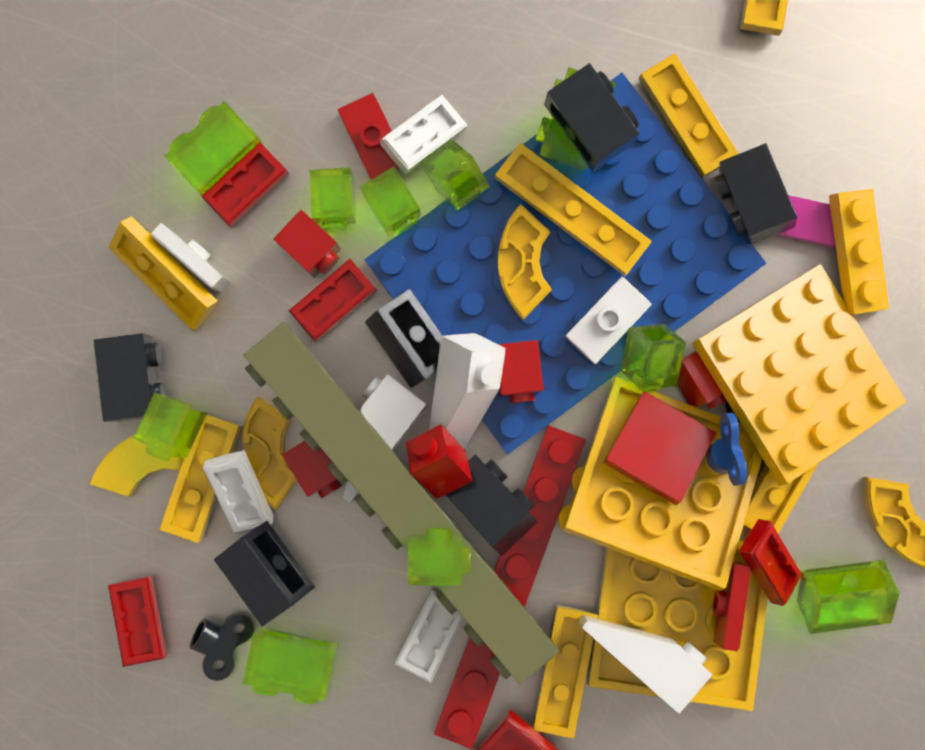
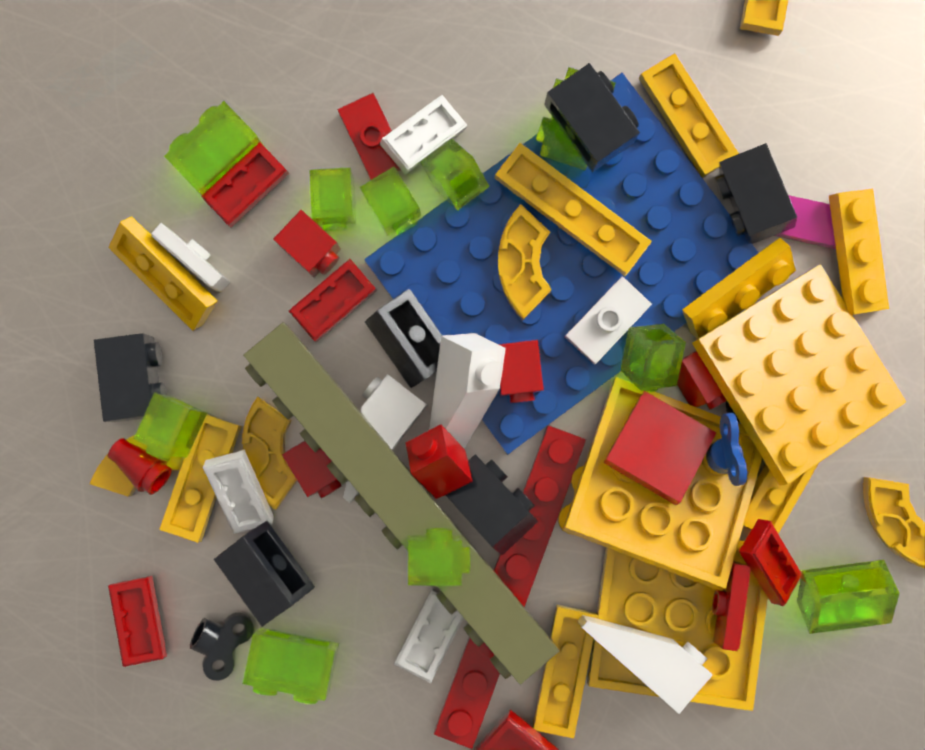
none -> red cone [107,438,172,495]
none -> yellow plate [682,237,796,339]

